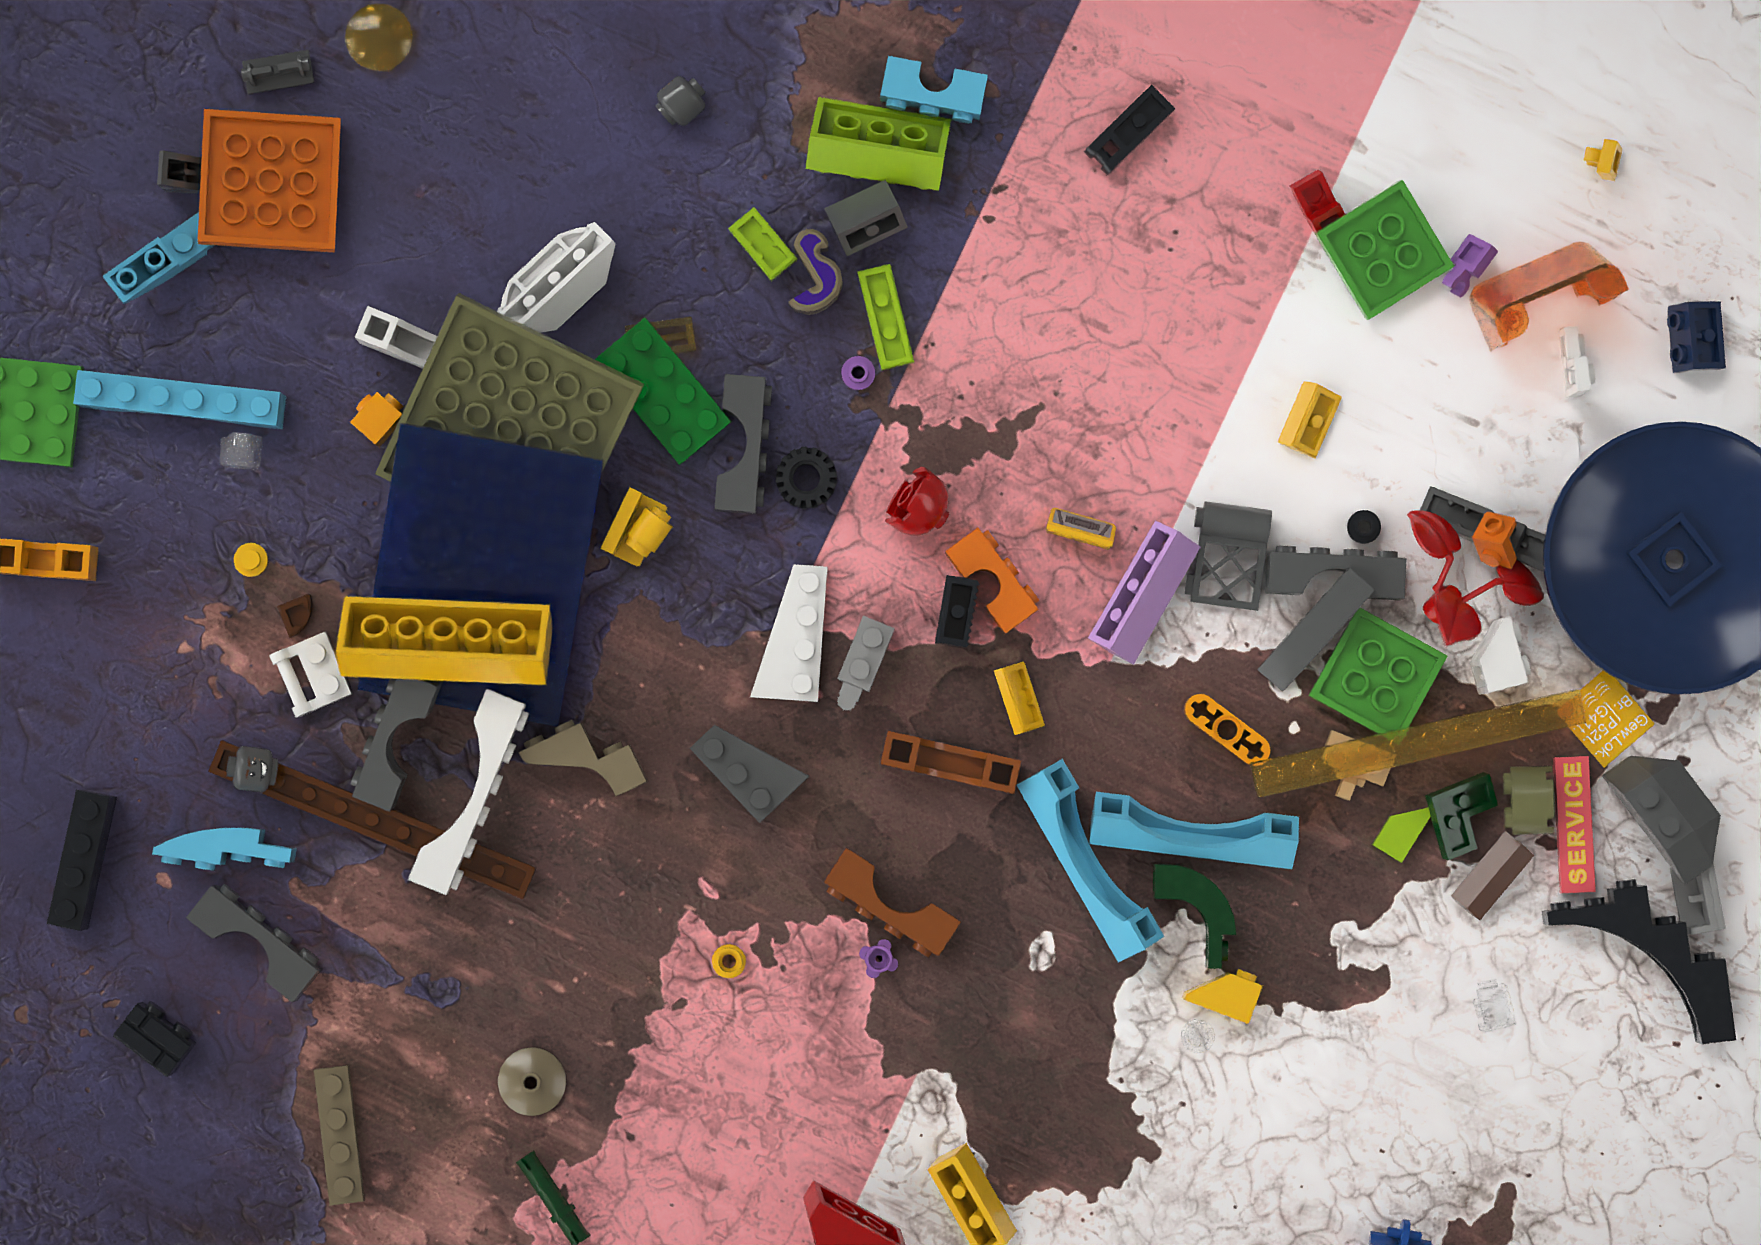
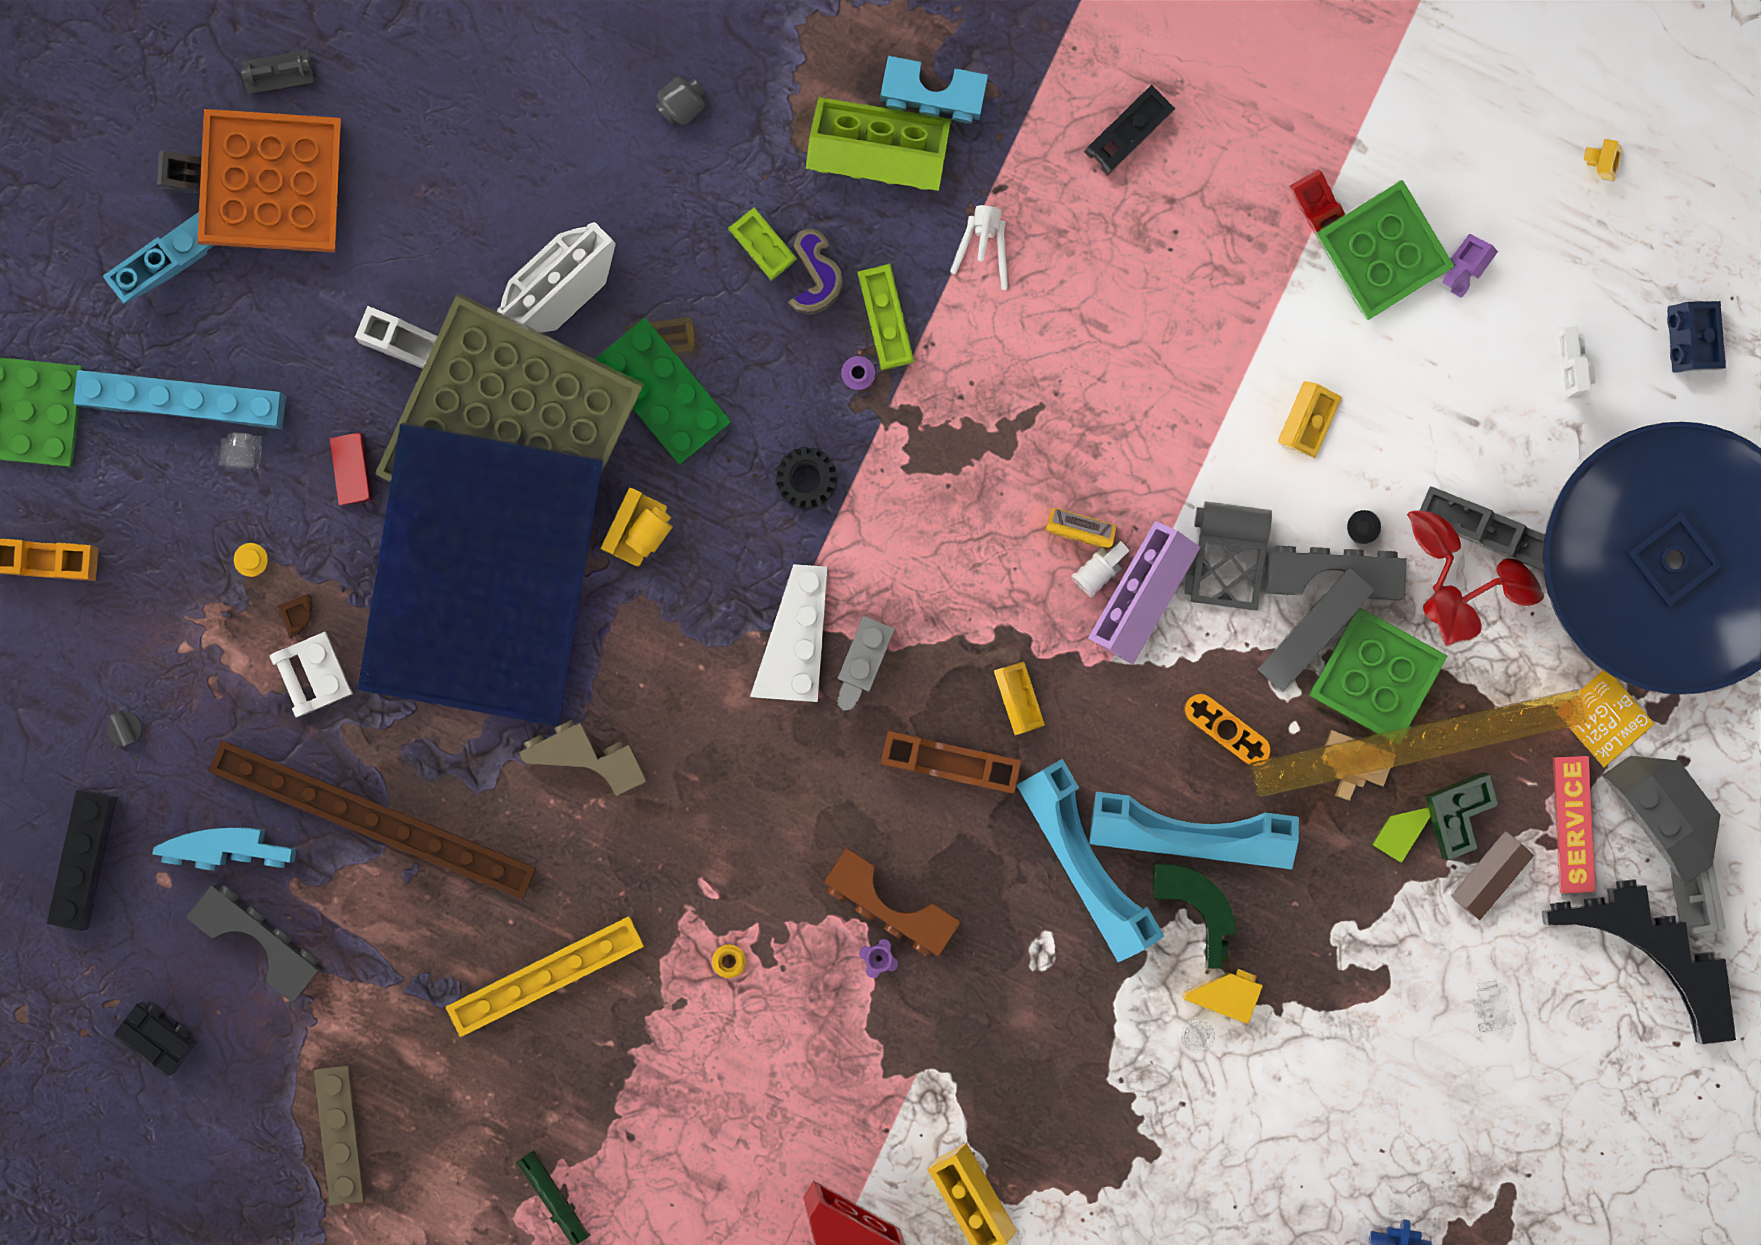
dark grey head [226,746,278,793] -> none
yellow brick [335,596,553,685] -> none
clear yellow dish [345,3,413,71] -> none
light orange brick [350,392,404,447] -> none
dark grey arch [351,678,443,812] -> none
white arch [408,689,529,895] -> none
dark tan dish [498,1047,566,1116] -> none
dark grey wedge [690,725,810,823] -> none
dark grey arch [715,374,772,514] -> none
dark grey brick [824,180,908,256] -> none
red cylinder [885,466,949,536] -> none
black brick [935,575,980,649] -> none
orange arch [945,528,1039,635] -> none
clear orange windscreen [1469,242,1629,352] -> none
white slope [1470,616,1531,695] -> none
orange bracket [1472,512,1517,569] -> none
olive brick [1503,766,1554,835] -> none
none -> dark grey plate [107,711,142,747]
none -> slope [330,432,373,506]
none -> yellow plate [446,916,644,1037]
none -> white plant [951,205,1008,290]
none -> white hinge [1071,541,1130,598]

